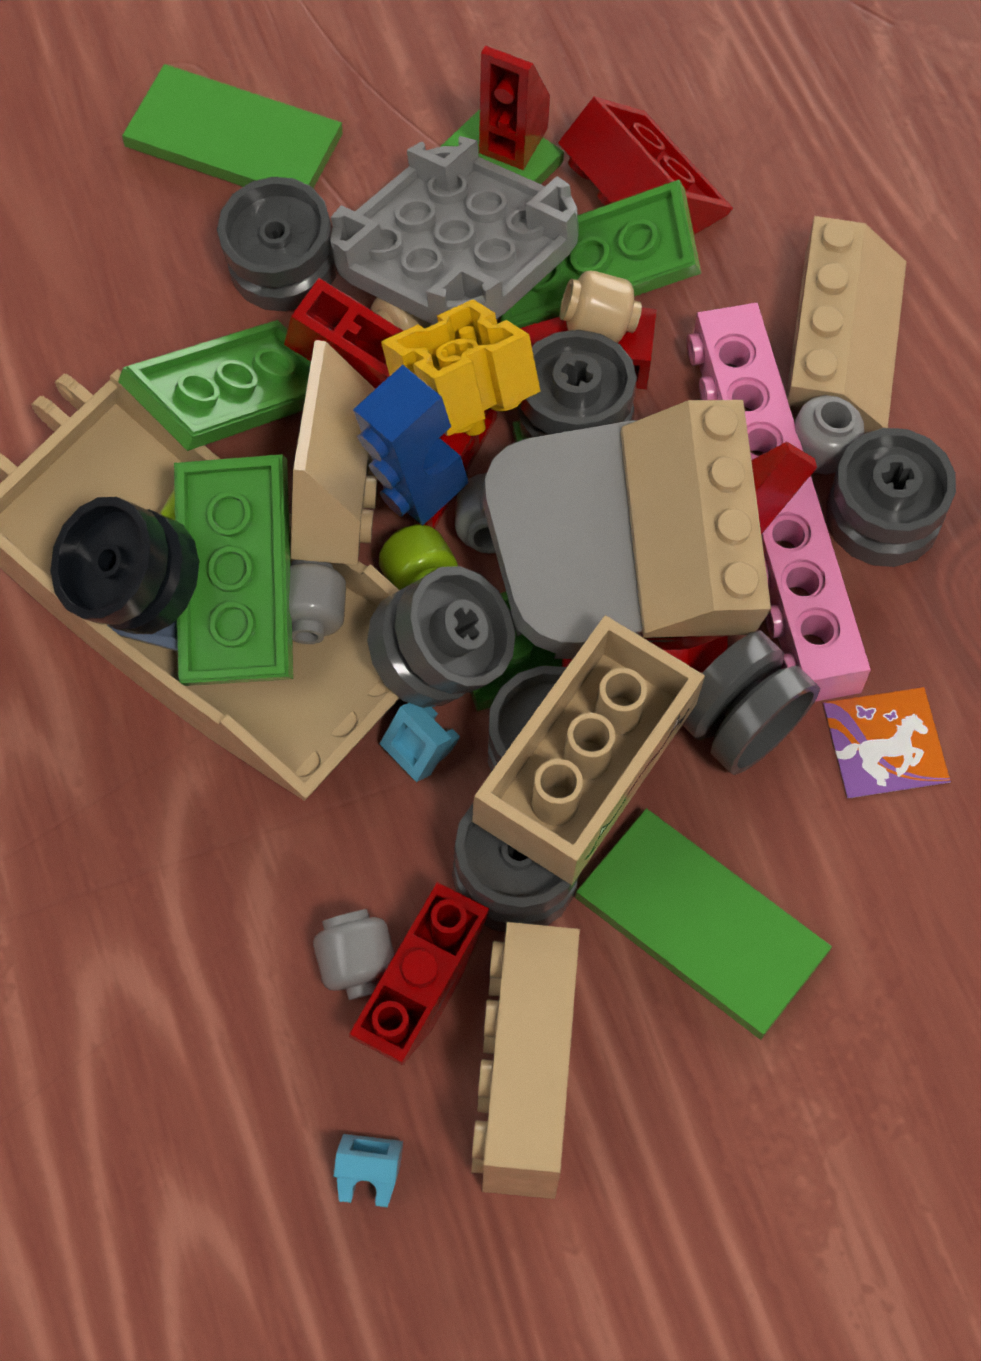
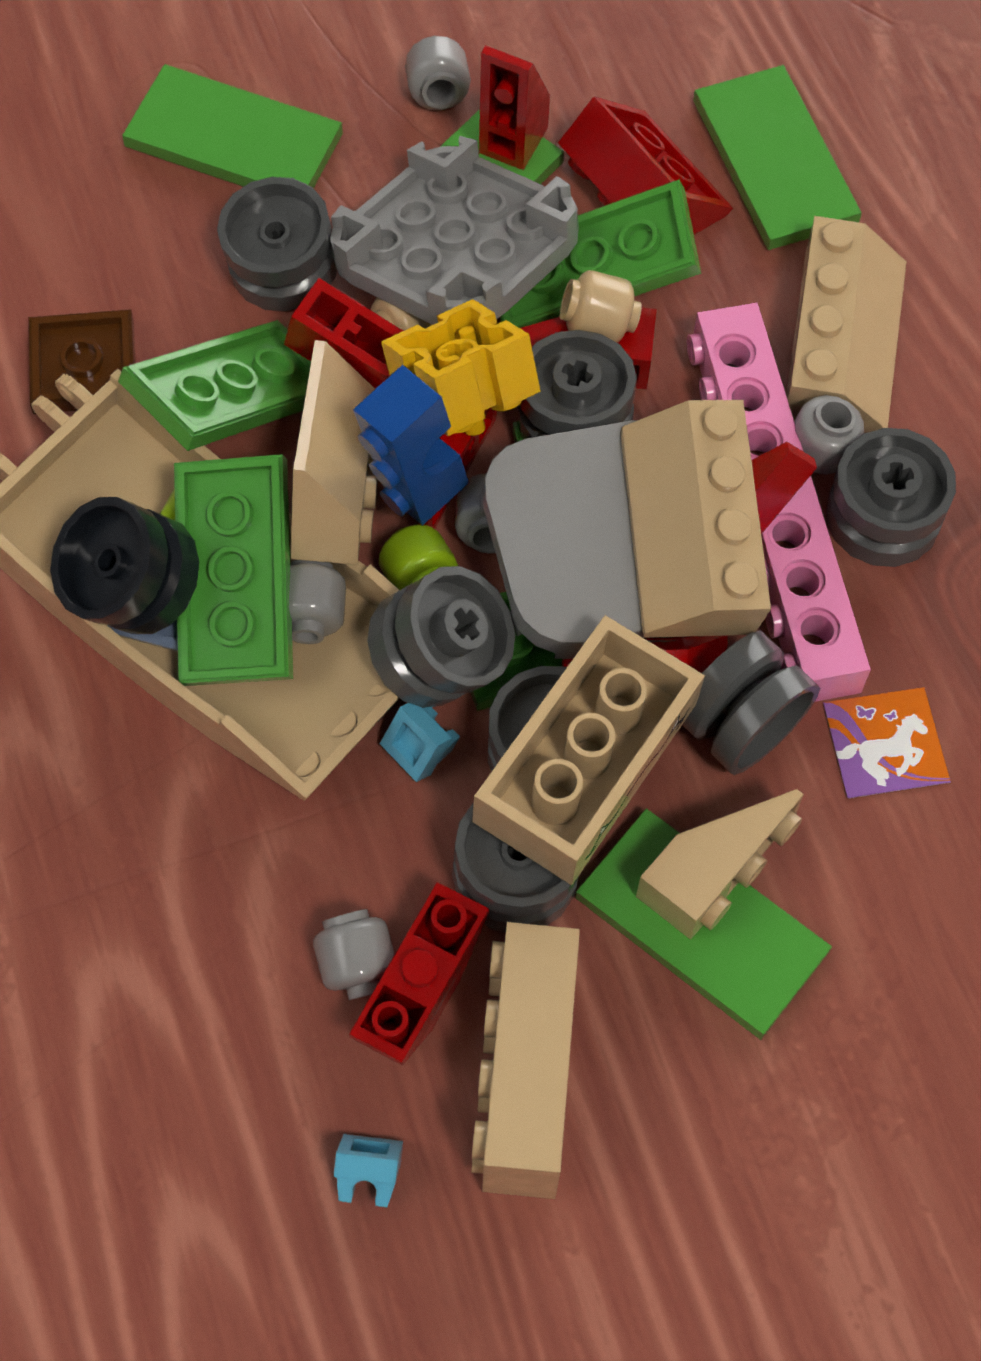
none -> reddish brown tile [28,309,136,414]
none -> light grey head [405,36,471,111]
none -> tan slope [636,789,804,940]
none -> bright green tile [693,65,862,250]

